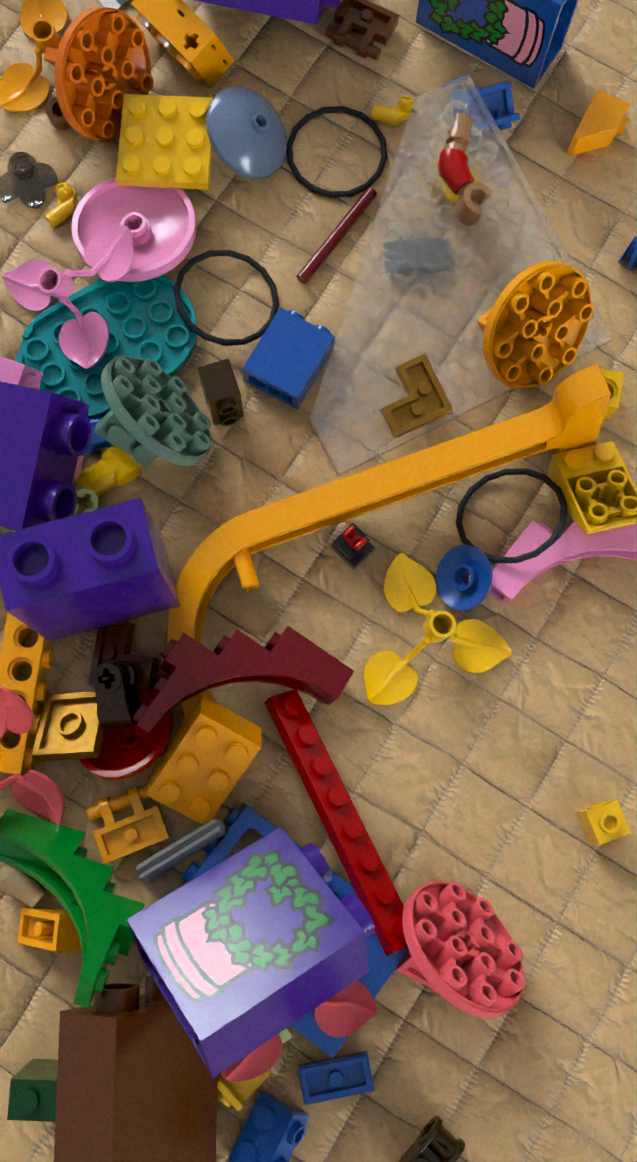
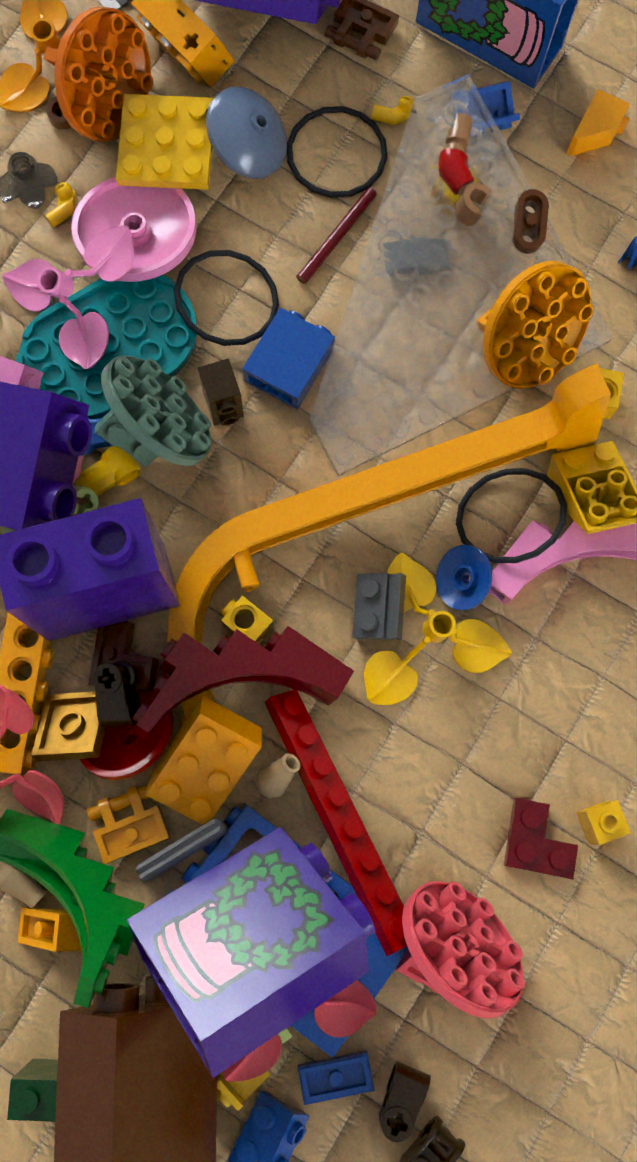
black piece [331,523,375,570] -> none
pearl gold plate [381,353,453,439] -> none
none -> yellow brick [221,595,274,644]
none -> tan cone [256,754,300,798]
none -> dark grey plate [352,573,406,640]
none -> dark brown piece [379,1061,431,1143]
none -> dark red plate [504,798,578,880]
none -> reddish brown plate [512,189,549,254]

